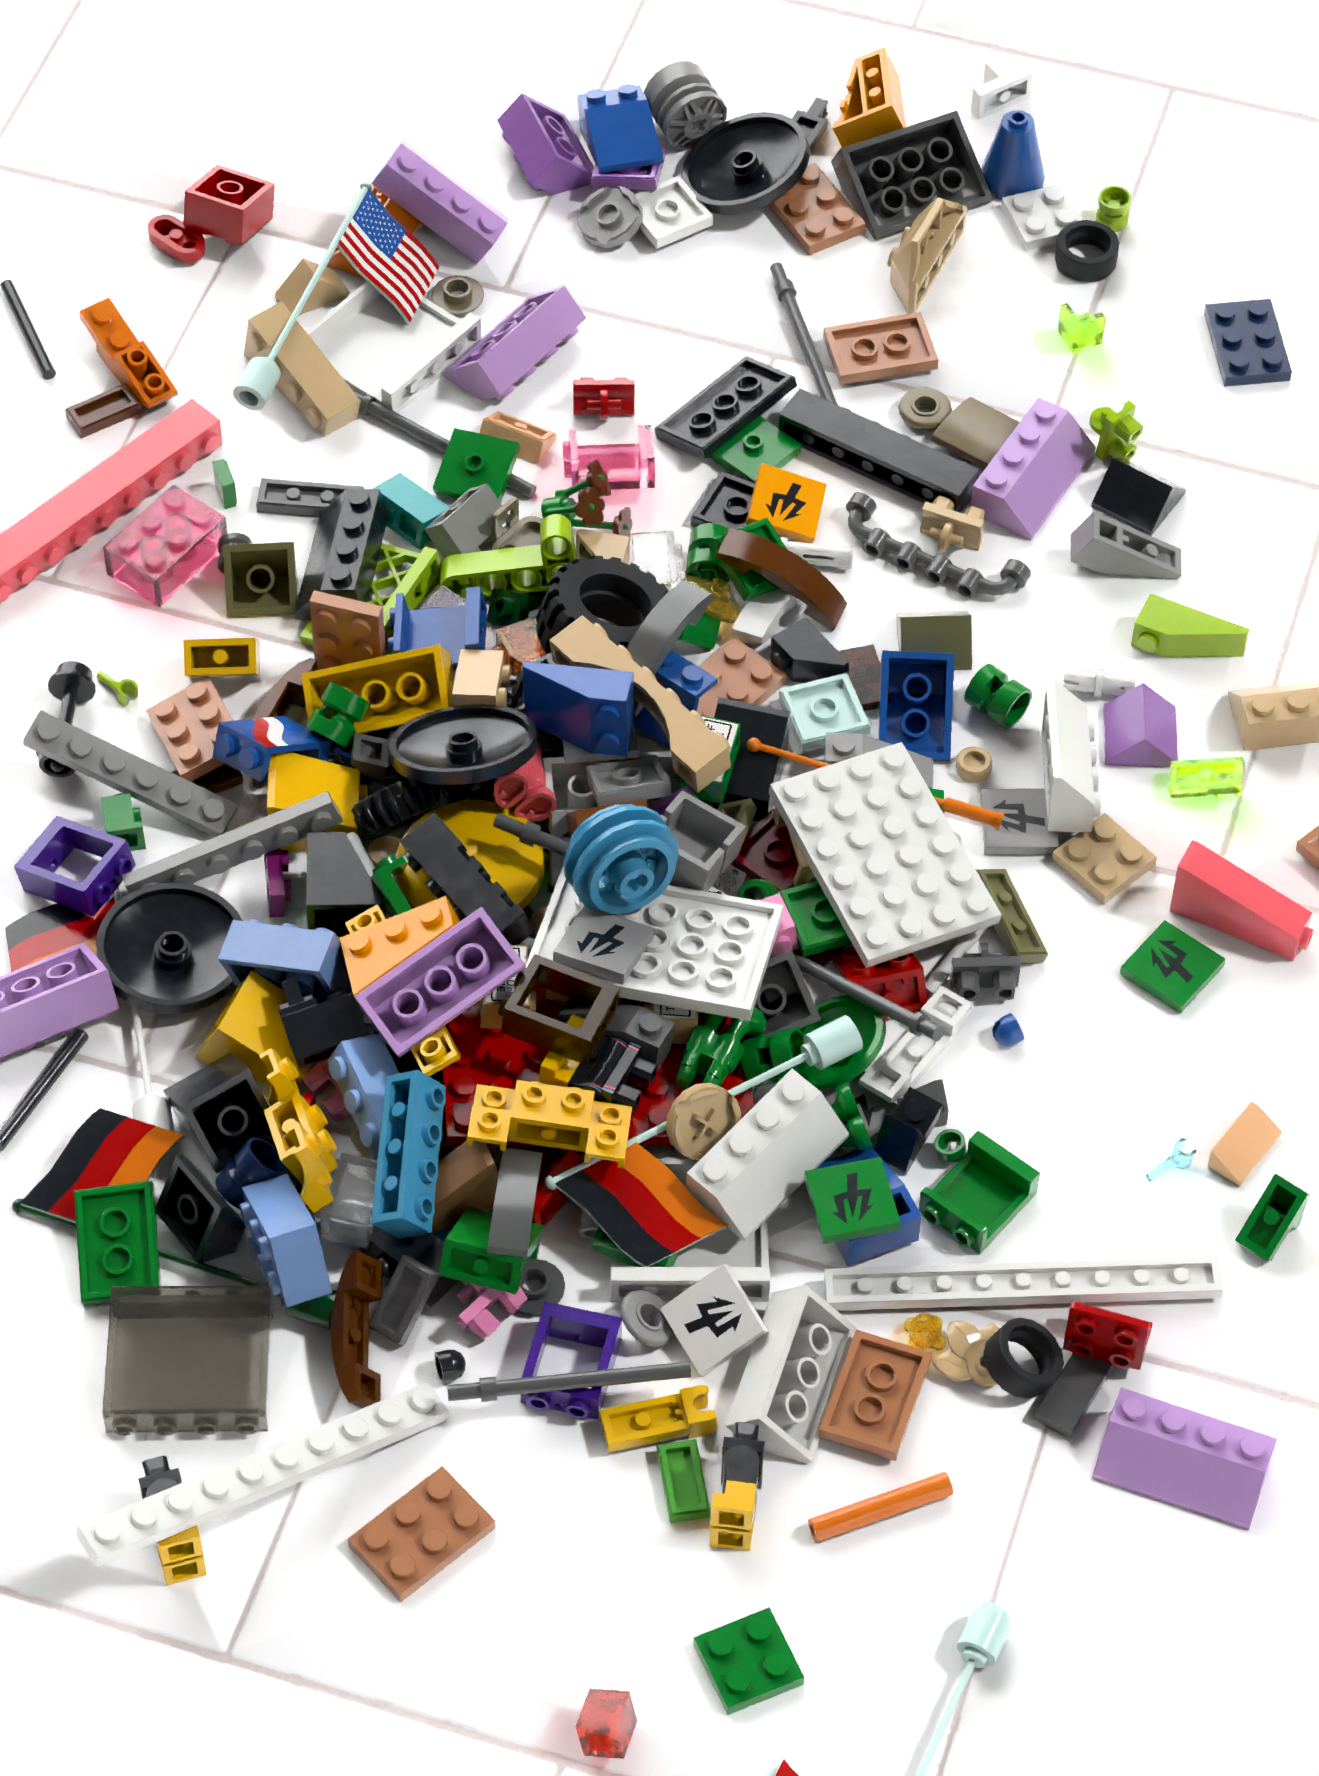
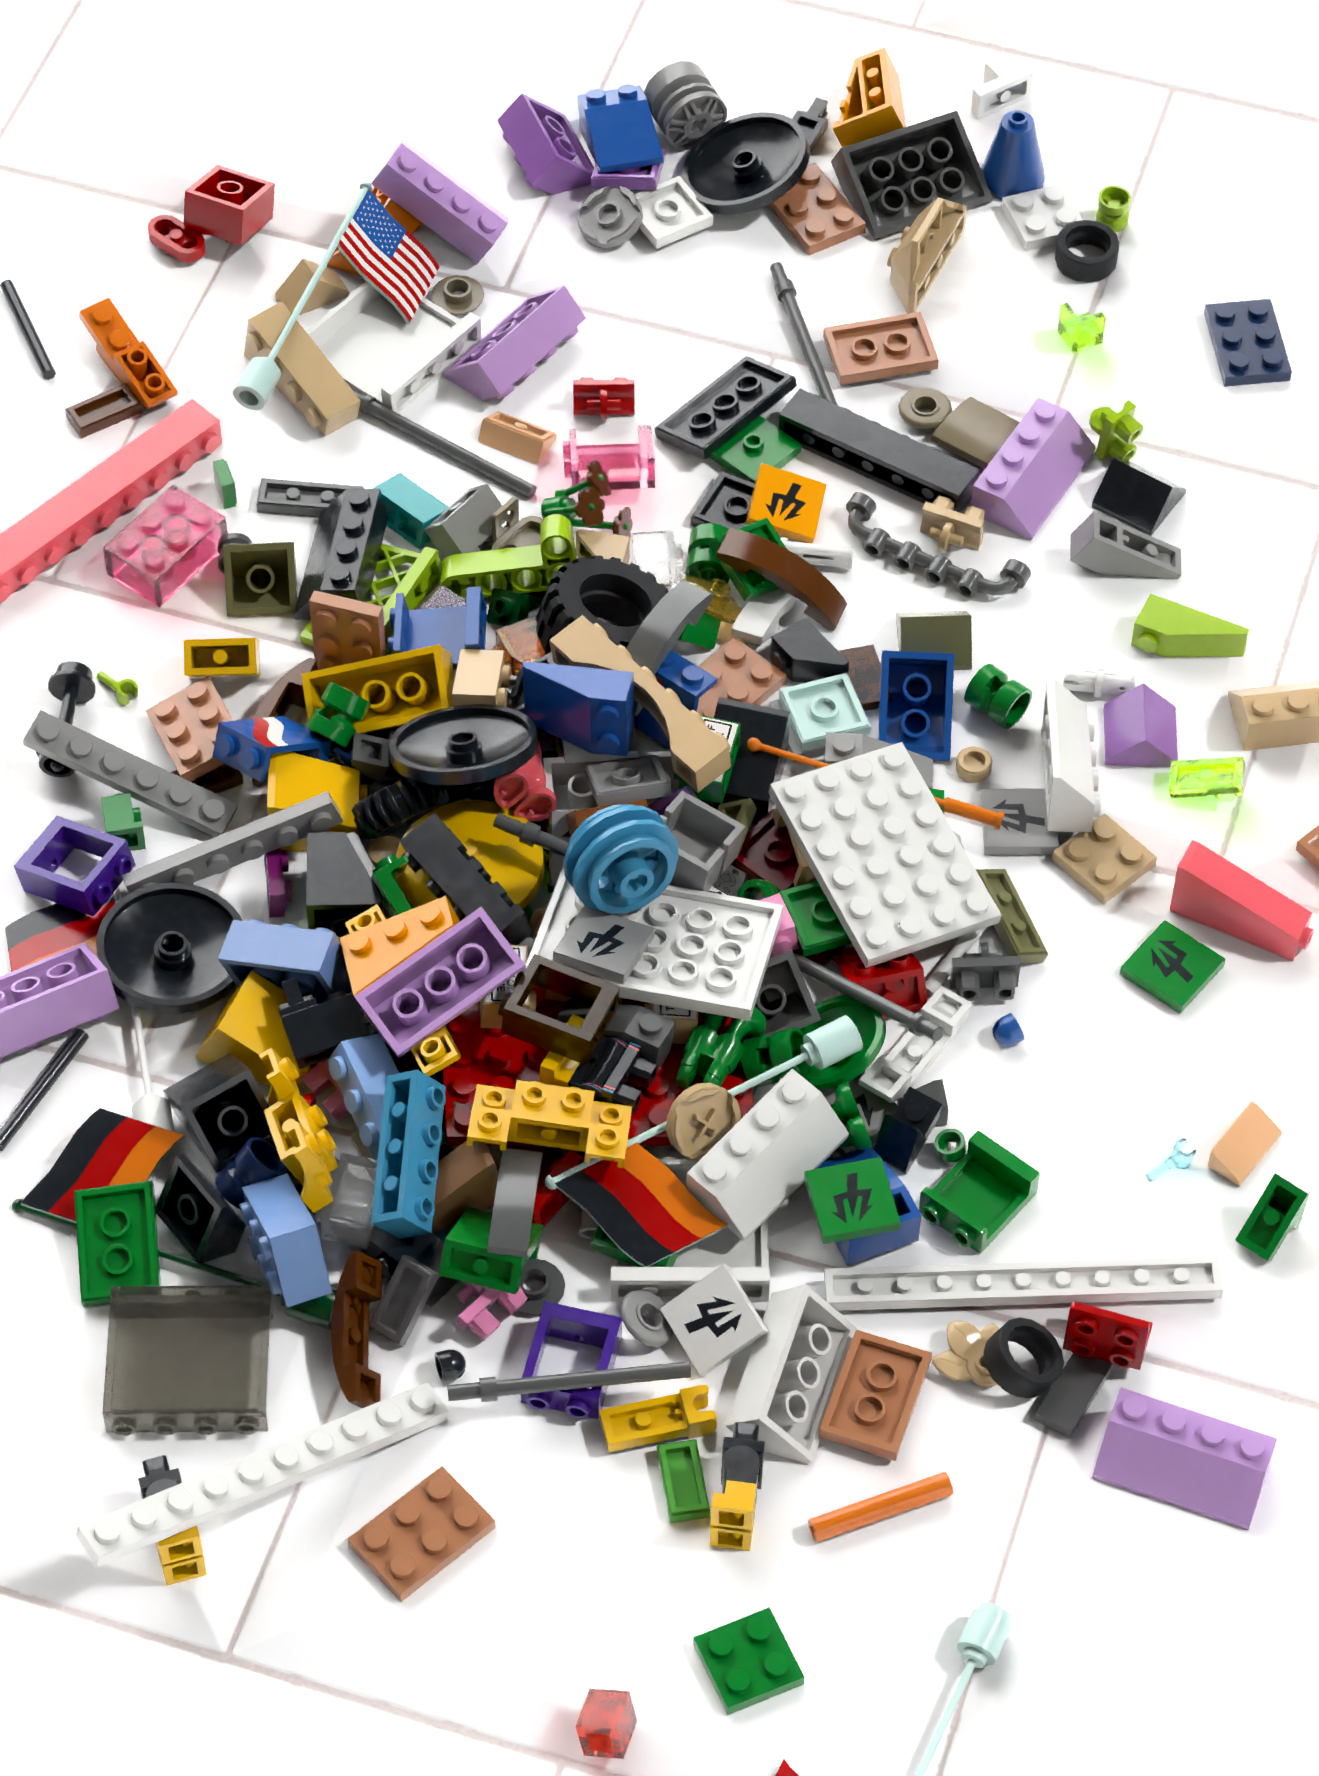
green plate [433,428,521,503] -> none
clear yellow plate [904,1313,947,1351] -> none

